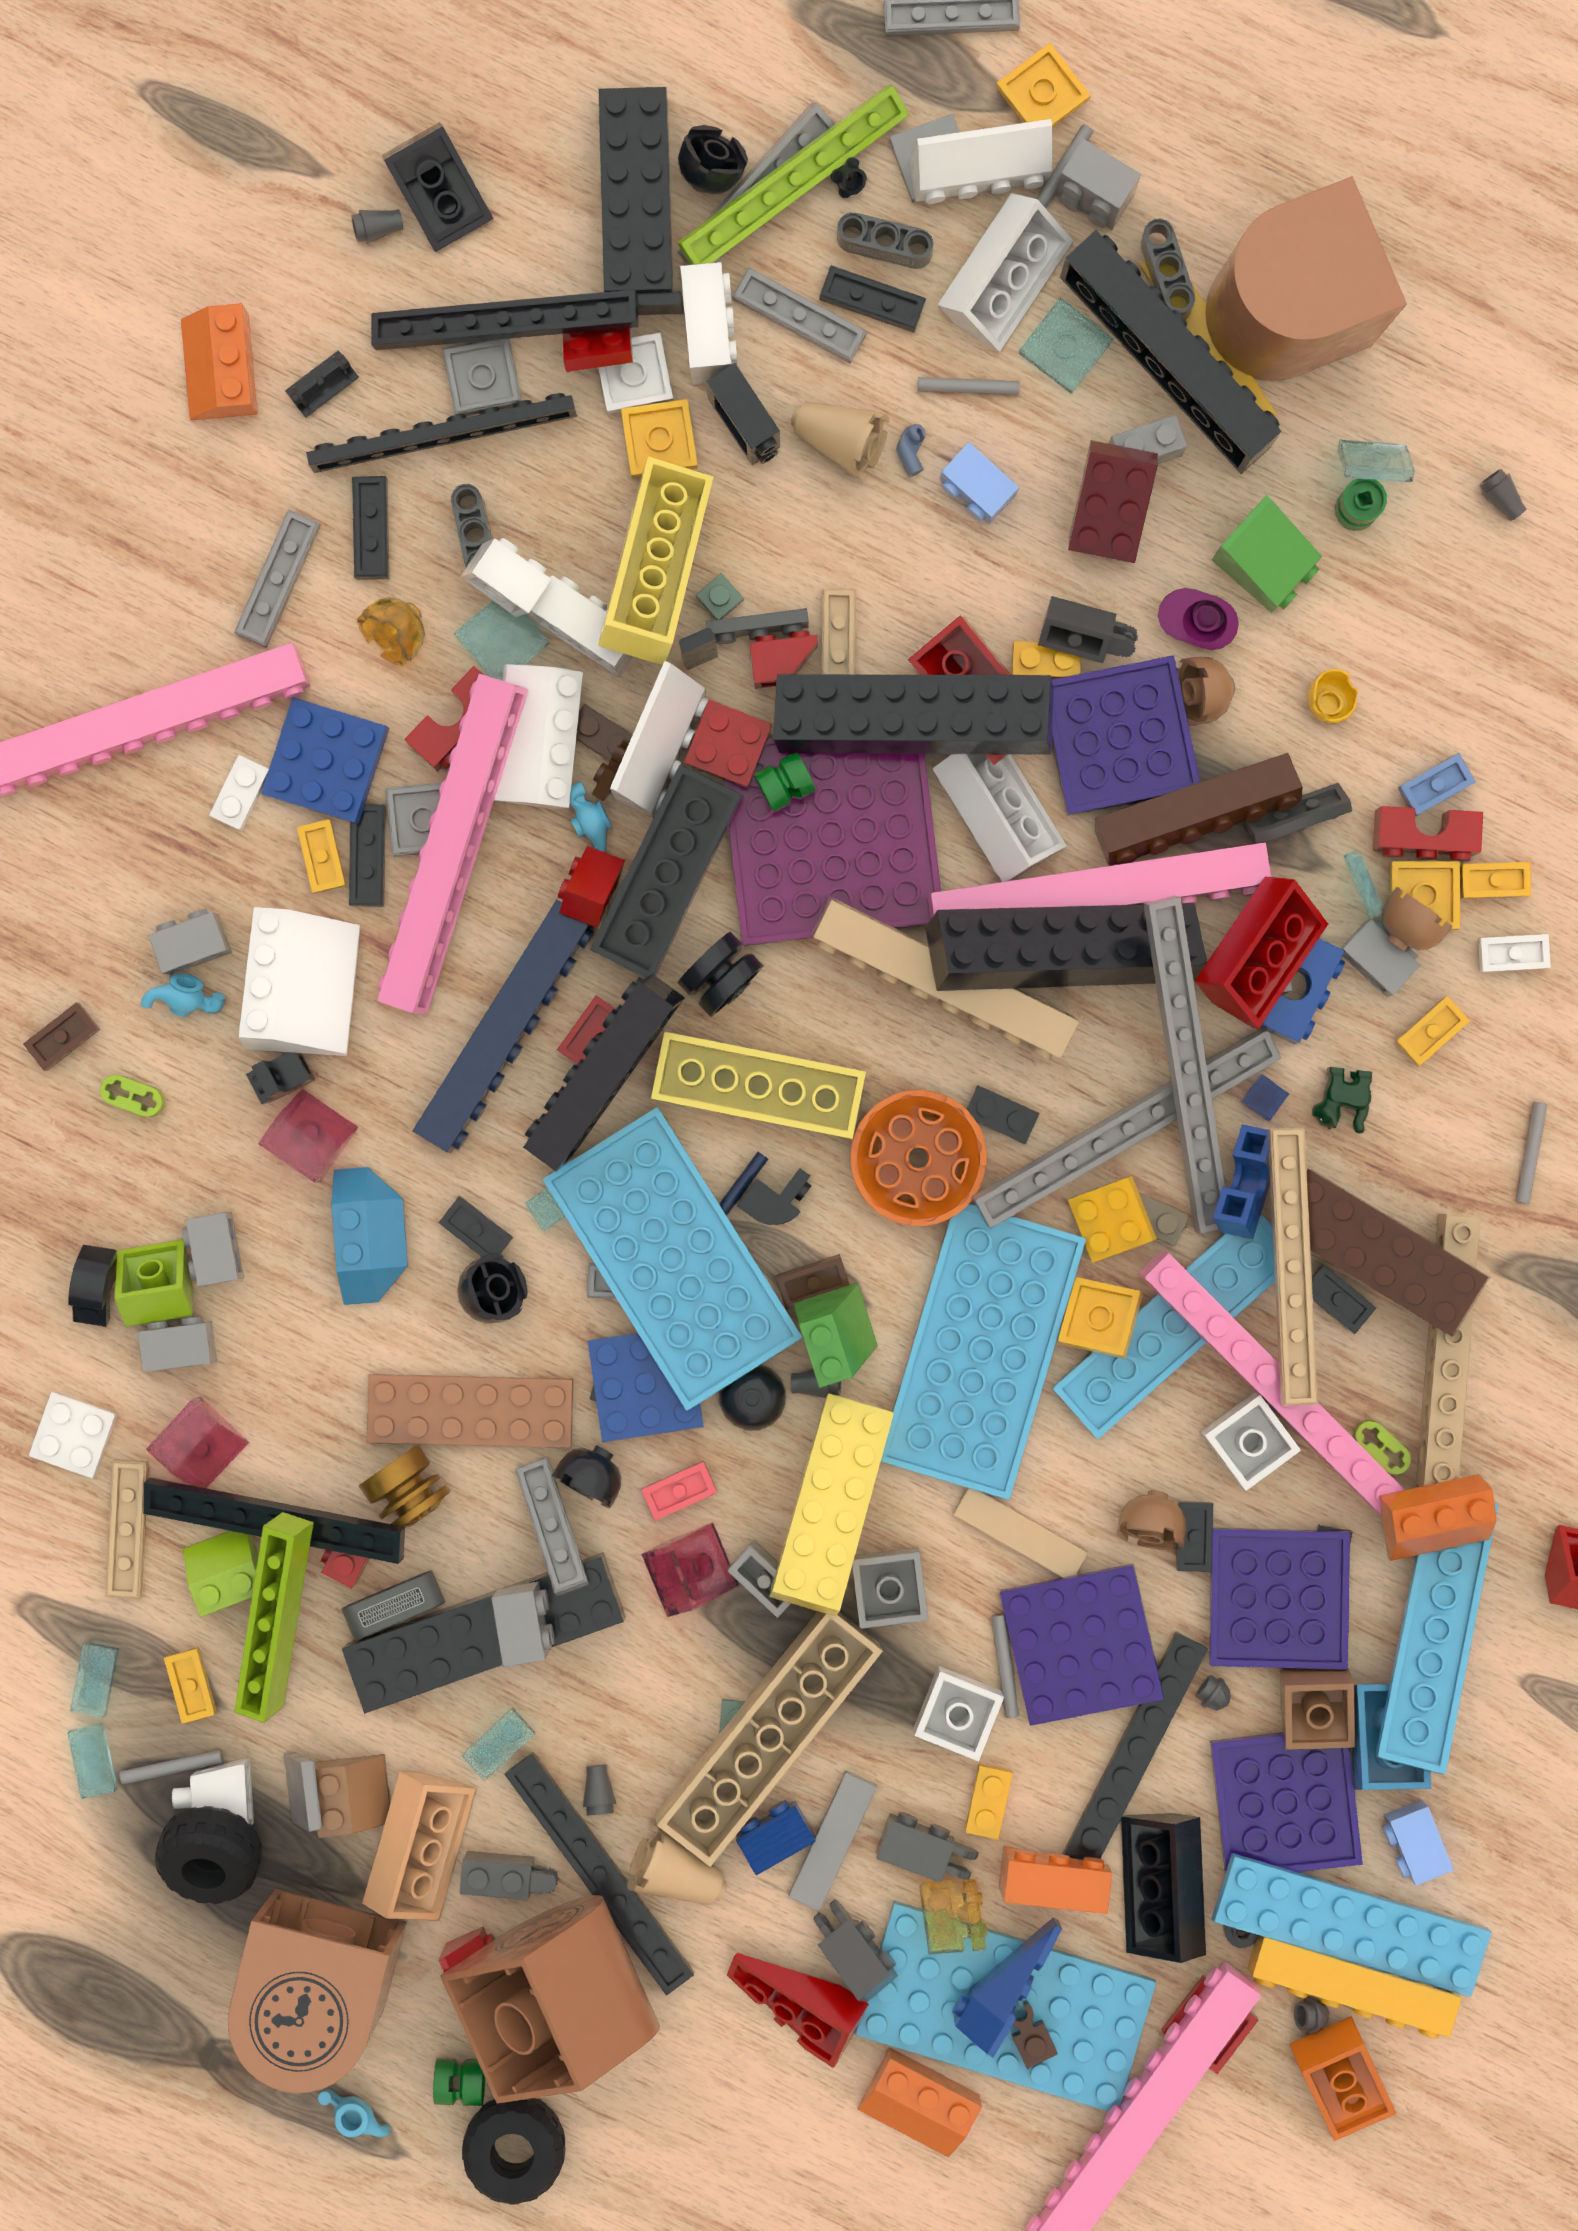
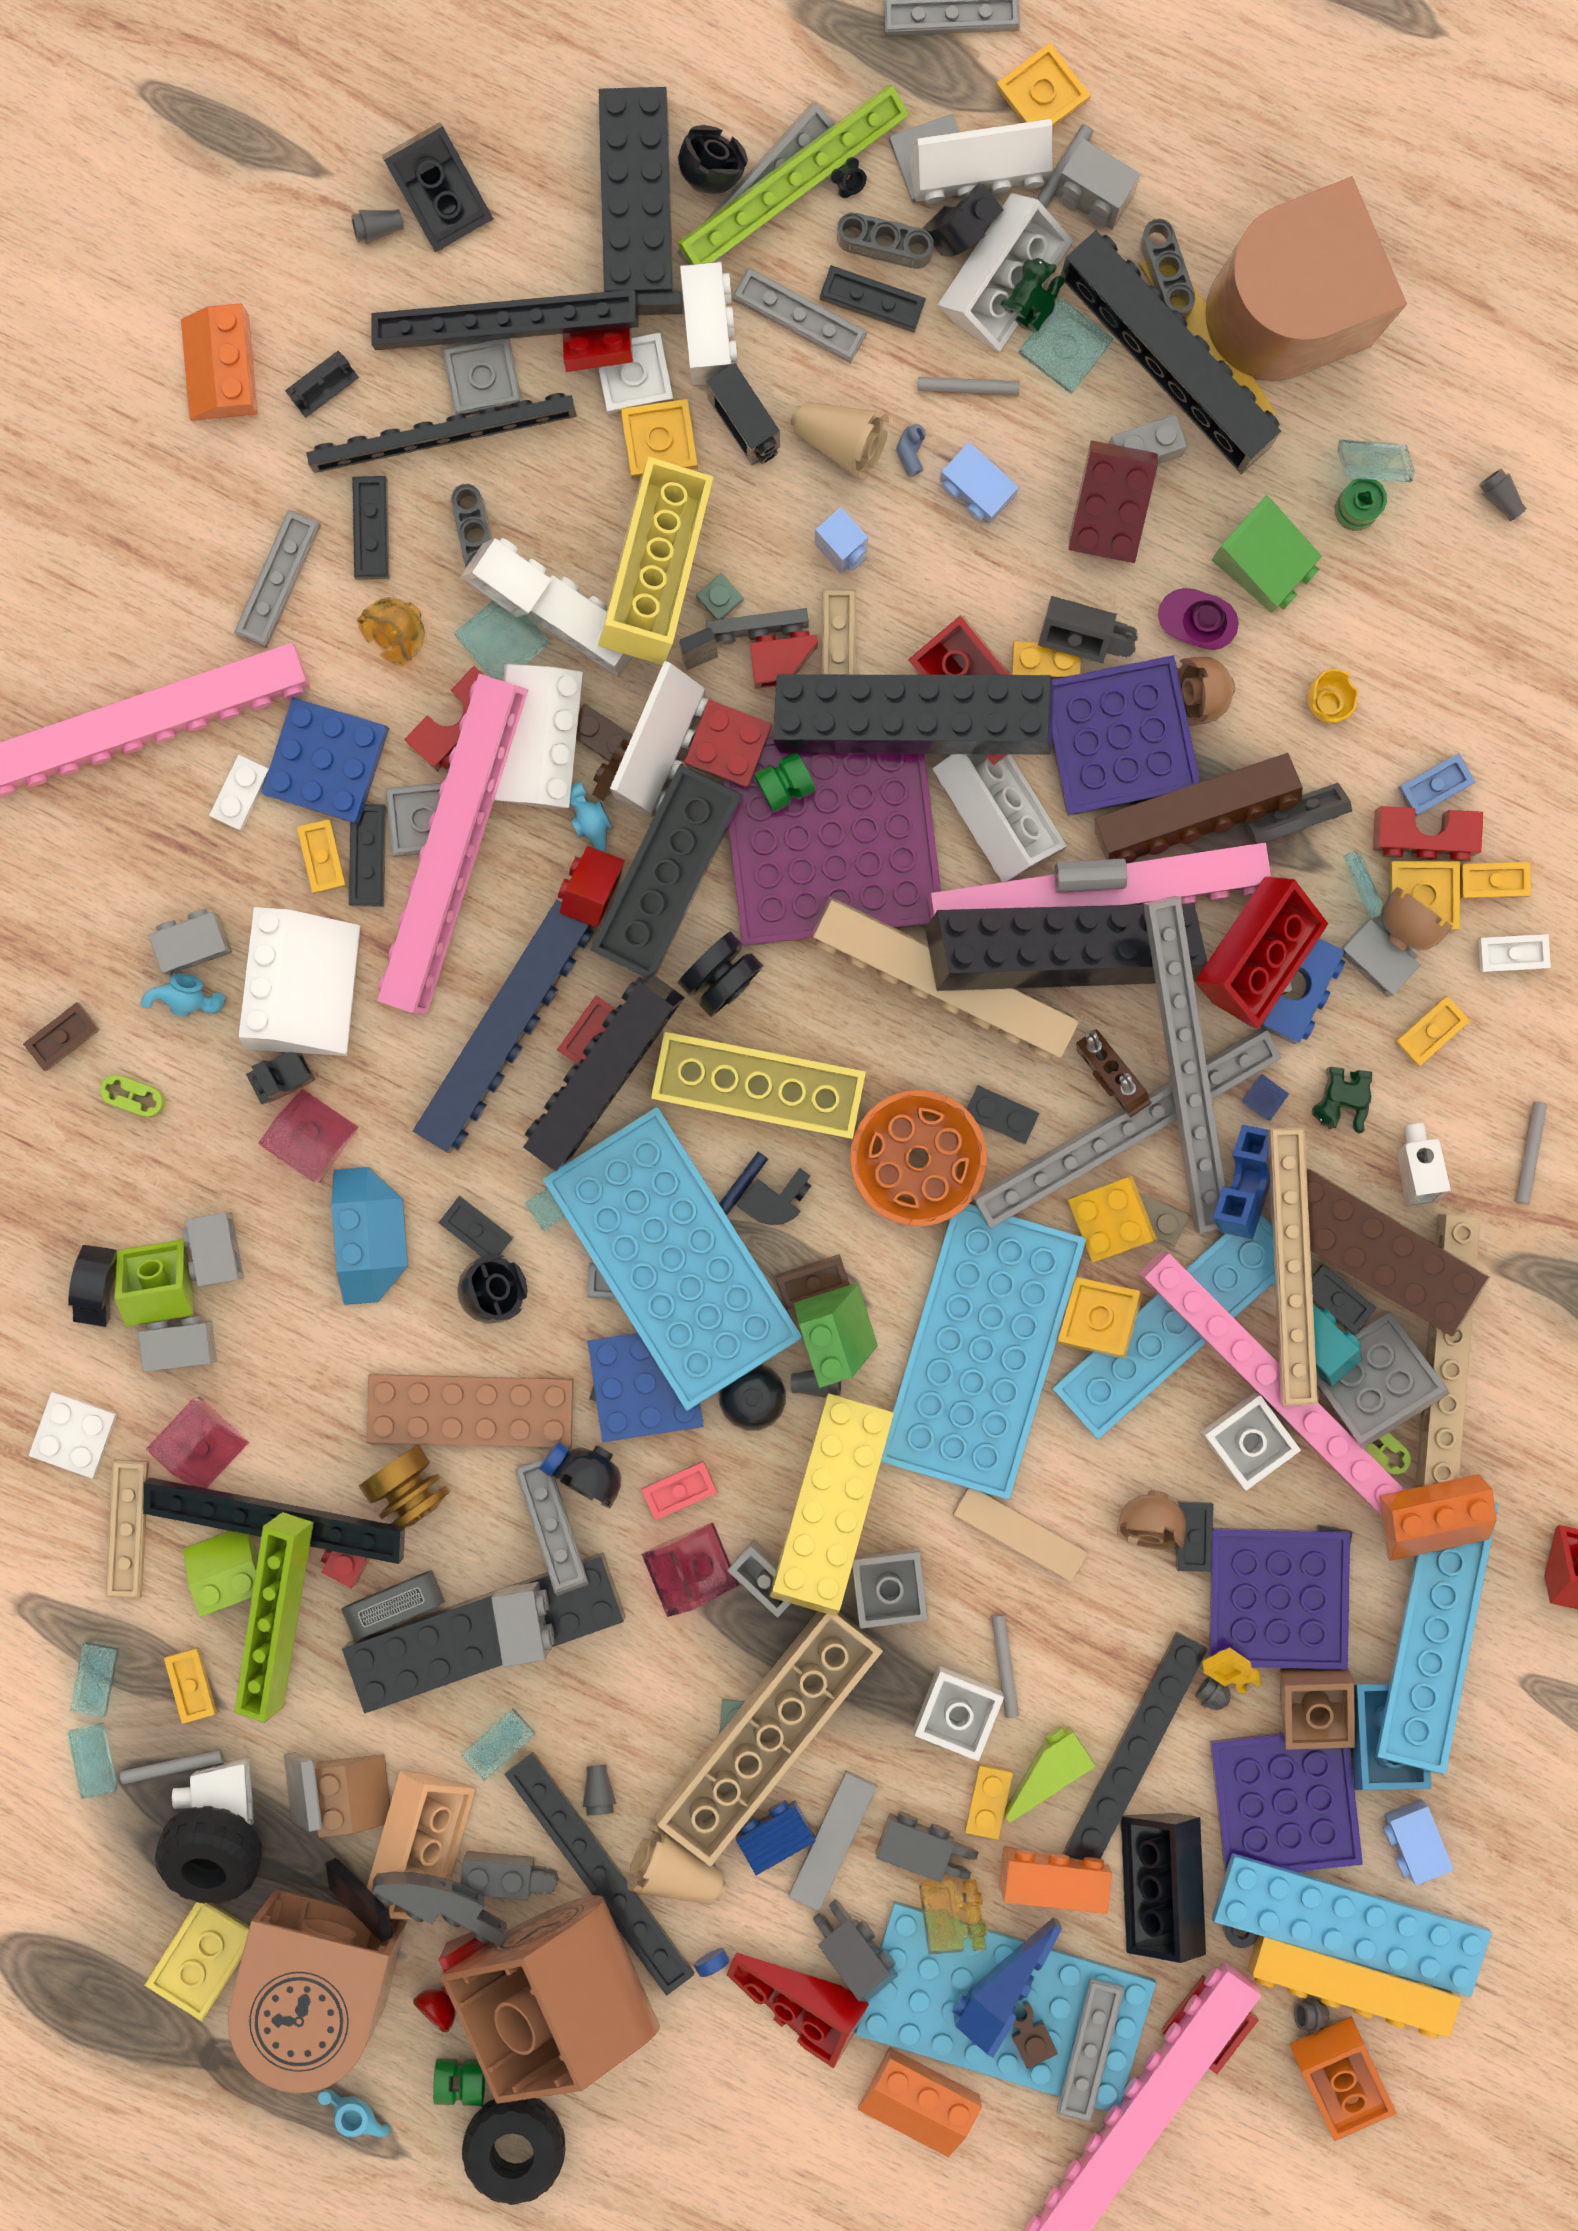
dark purple plate [1000,1563,1164,1726] -> none
none -> light yellow tile [144,1902,250,2022]
none -> black tile [325,1858,392,1942]
none -> dark grey slope [372,1872,507,1947]
none -> red brick [413,1986,456,2032]
none -> blue tile [538,1441,569,1476]
none -> blue tile [694,1948,729,1977]
none -> light blue brick [815,507,868,574]
none -> black brick [922,183,1004,257]
none -> dark green animal [1000,258,1065,332]
none -> lime slope [1005,1726,1096,1823]
none -> light grey axle [1054,859,1127,892]
none -> light grey tile [1056,1977,1124,2122]
none -> reddish brown piece [1076,1029,1152,1118]
none -> yellow plate [1202,1647,1262,1694]
none -> teal slope [1313,1304,1362,1387]
none -> light grey plate [1316,1312,1449,1449]
none -> white torso [1397,1123,1451,1206]

